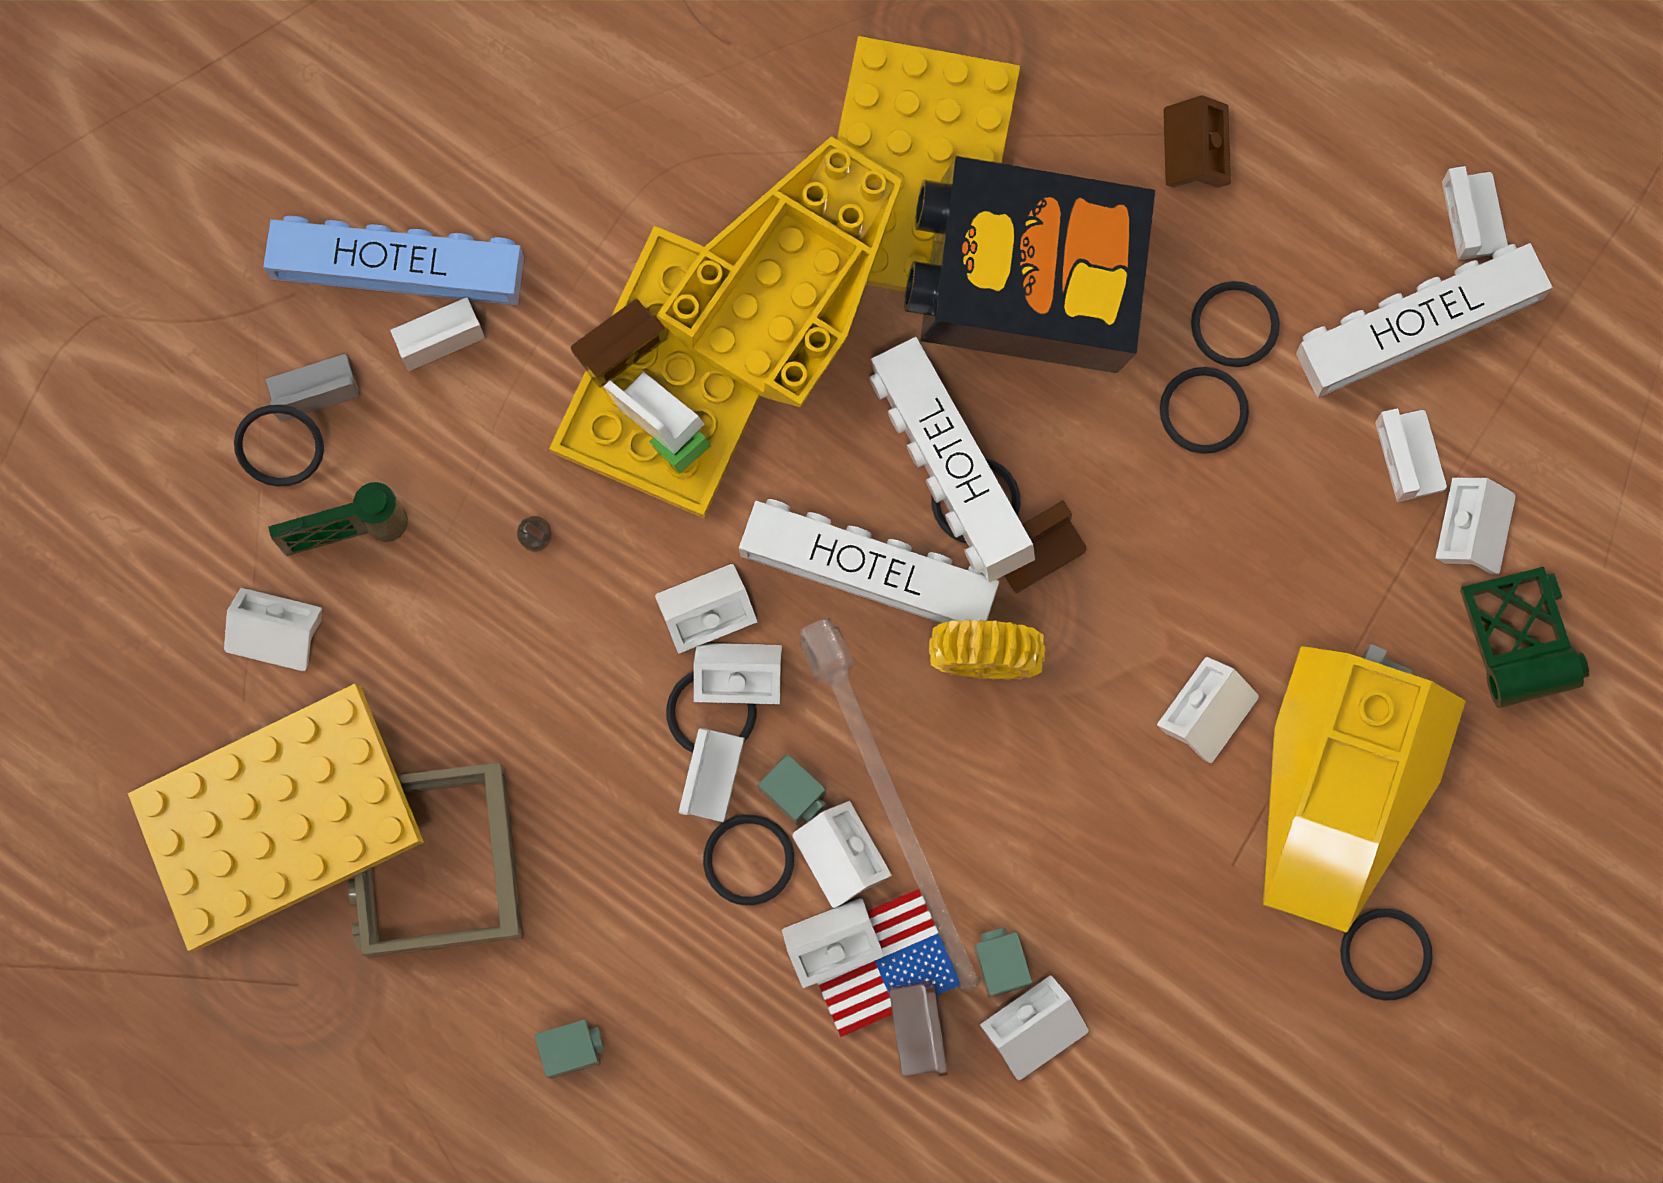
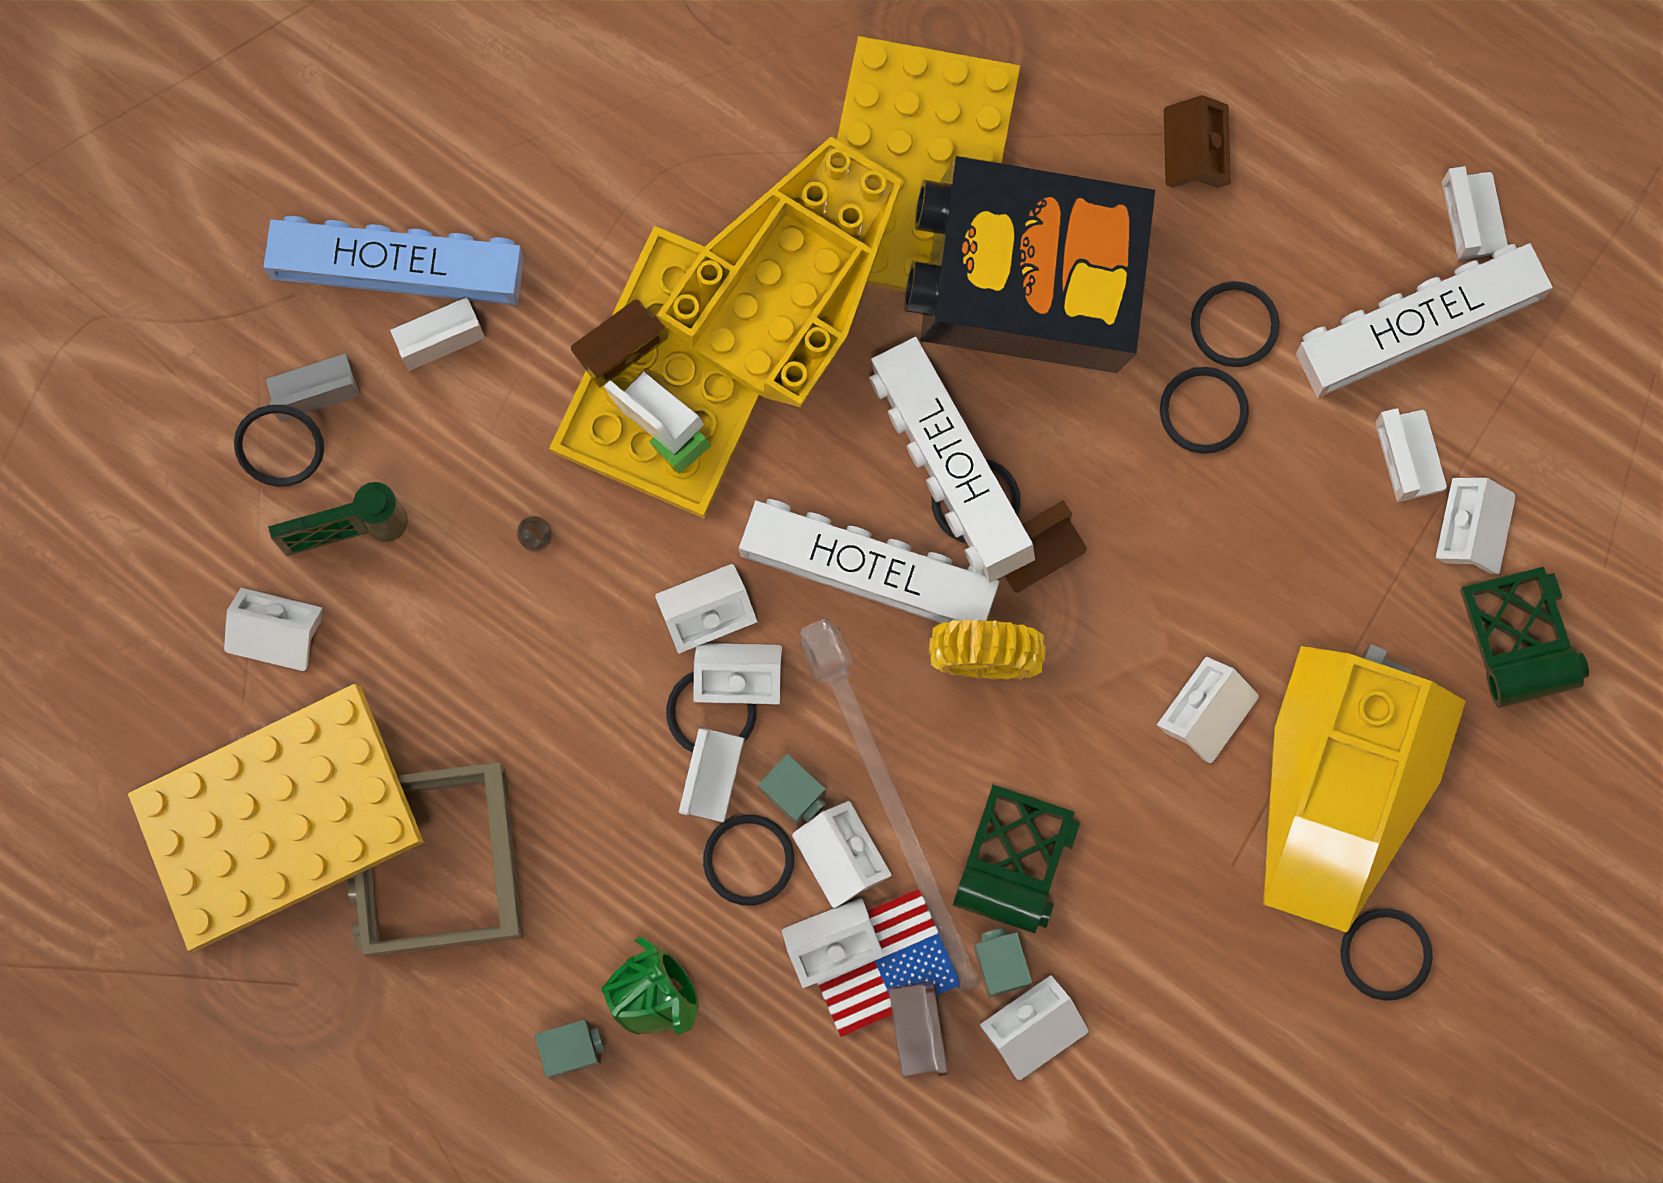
none -> green piece [601,936,699,1035]
none -> dark green piece [952,785,1080,934]

